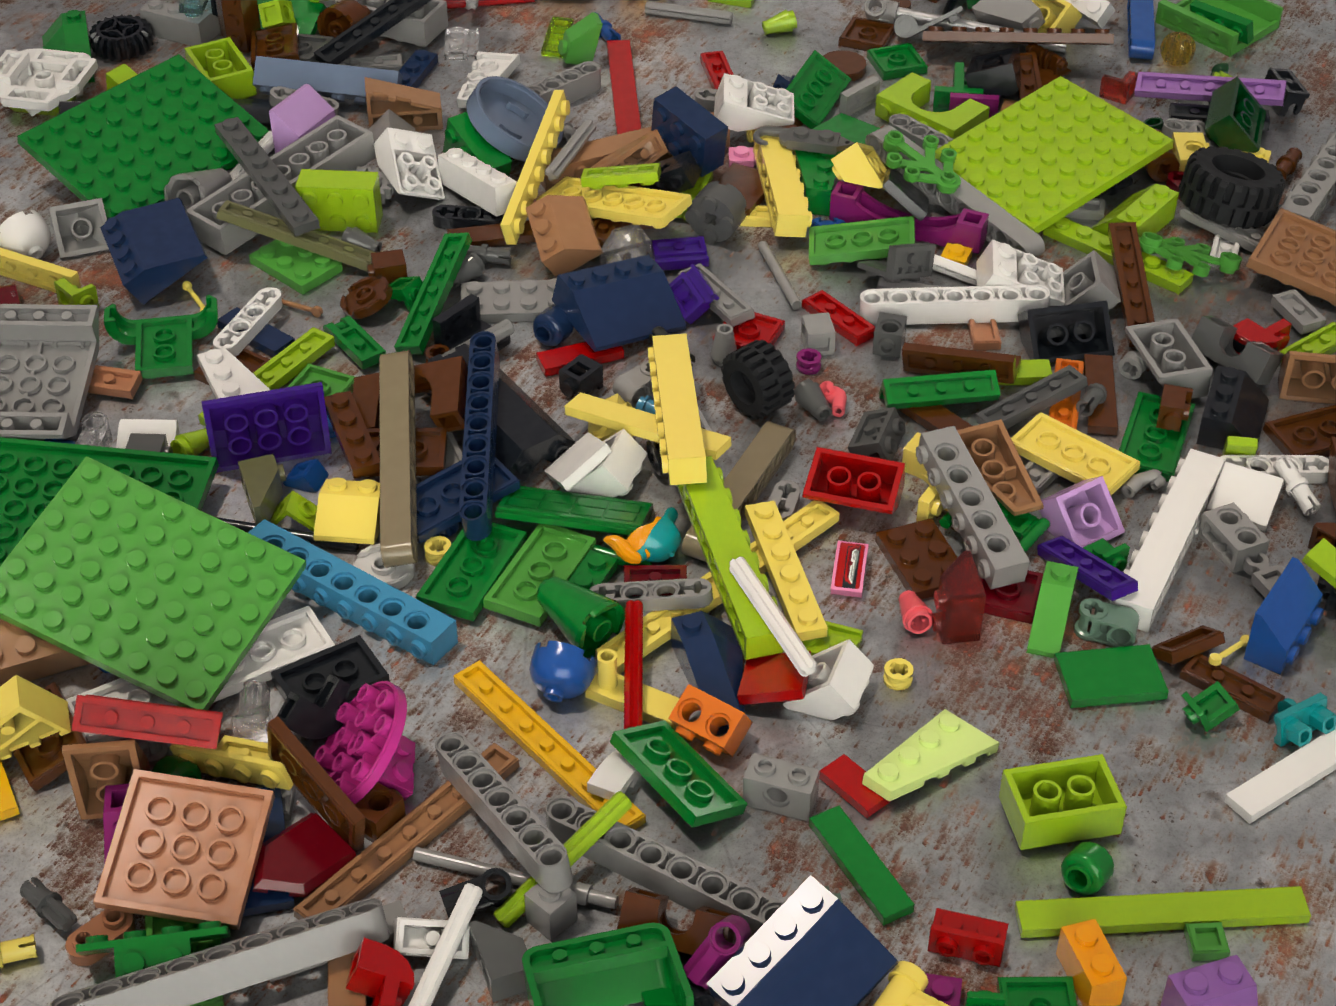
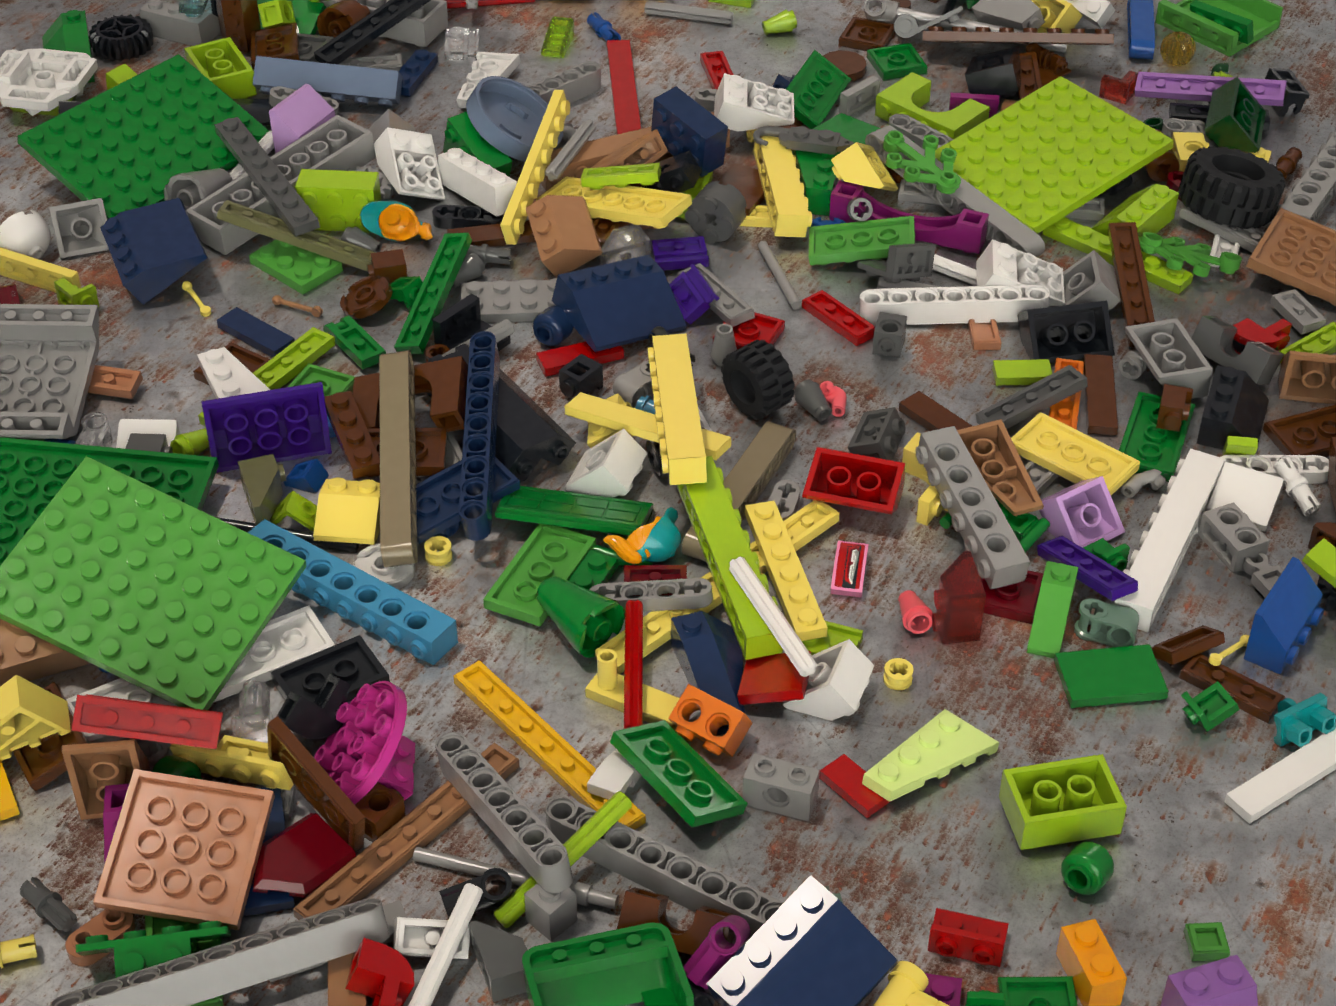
green piece [104,295,218,379] -> none
white beam [213,287,283,357] -> none
medium nougat wedge [364,77,443,131] -> none
green plate [416,522,527,622] -> none
blue cylinder [529,641,597,702] -> none
white tile [544,432,612,491] -> none
bright green slope [558,12,603,65] -> none
bright pink plate [728,146,756,168] -> none
magenta bush [796,348,822,375] -> none
light grey brick [801,312,836,356] -> none
green tile [809,805,915,926] -> none
reddish brown plate [875,518,972,600] -> none
green panel [879,370,1001,409] -> none
black tile [882,168,929,221] -> none
reddish brown fence [902,342,1021,384] -> none
green bracket [933,62,983,112] -> none
yellow plate [941,243,973,266] -> none
lime tile [1014,886,1311,938] -> none
dark grey pin [1076,383,1107,416] -> none
none -> light orange hair [360,200,433,242]
none -> bush [847,197,873,221]

